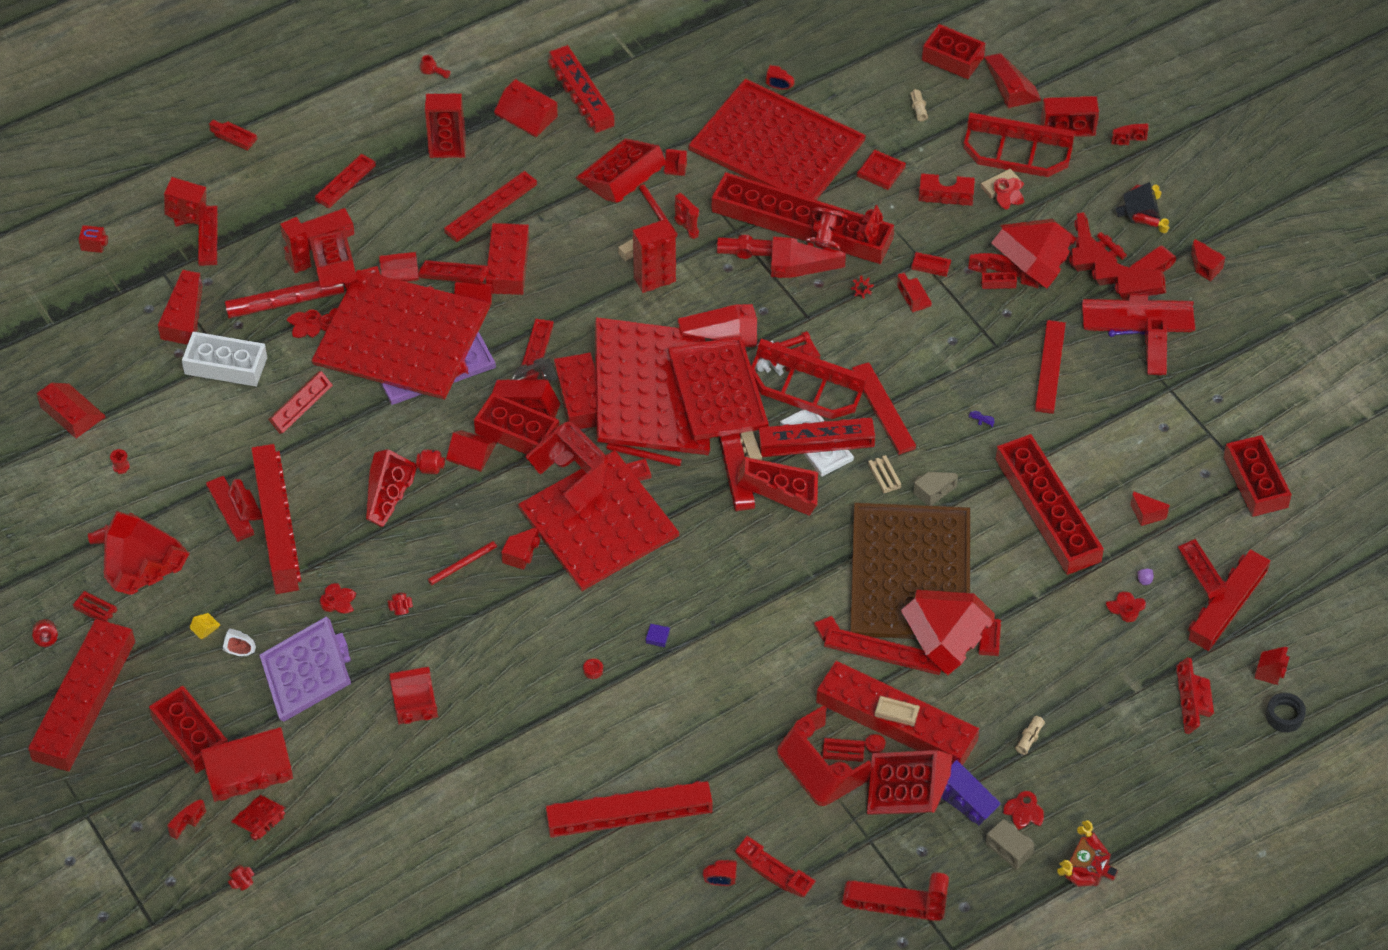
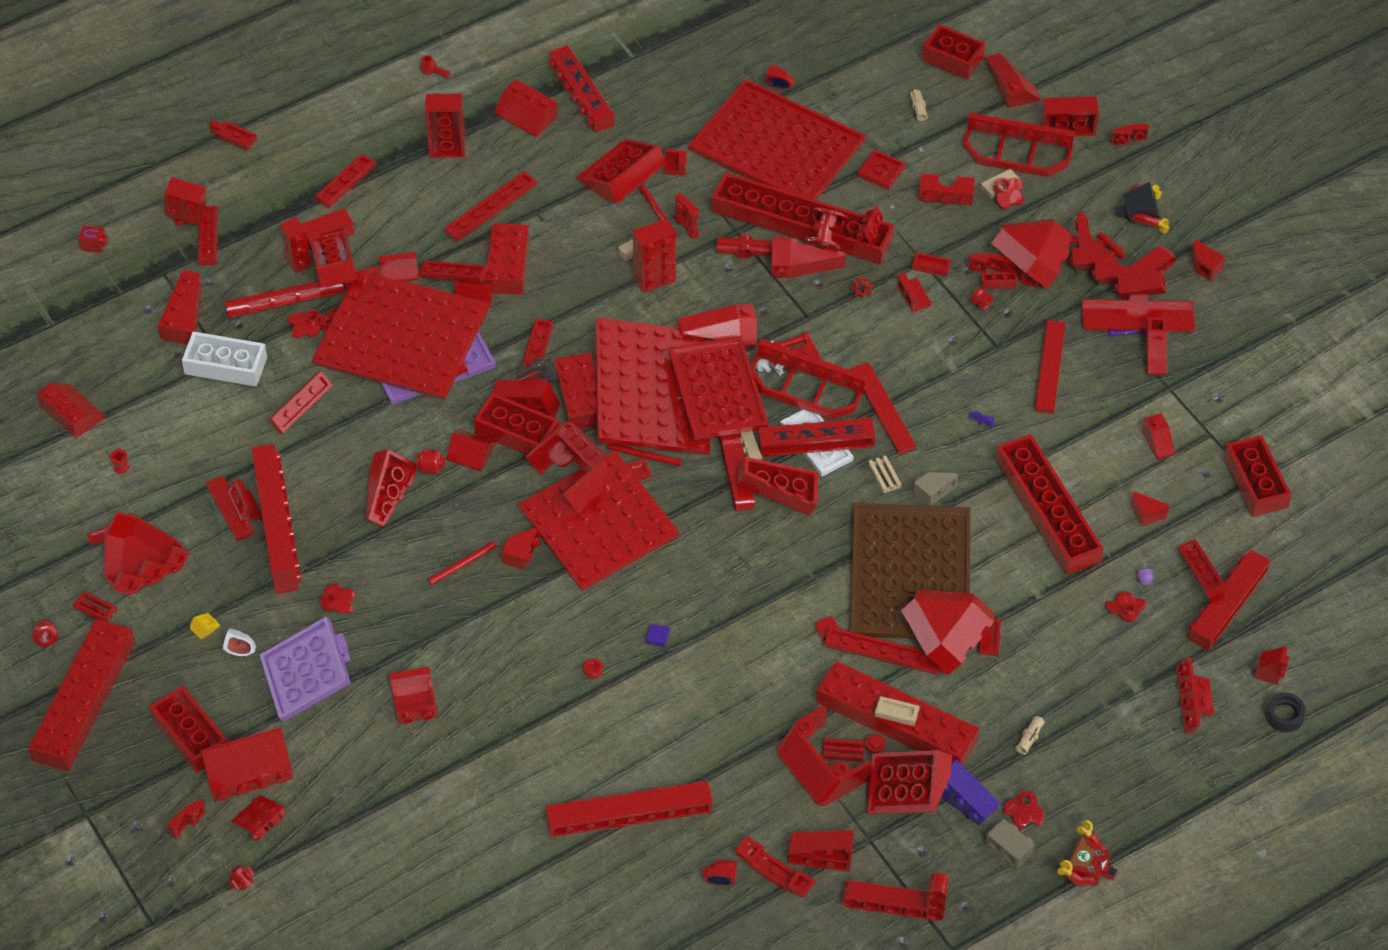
red gear [388,592,413,615] -> none
none -> red wedge [788,830,854,872]
none -> red wheel [970,287,994,311]
none -> red slope [1142,413,1175,460]

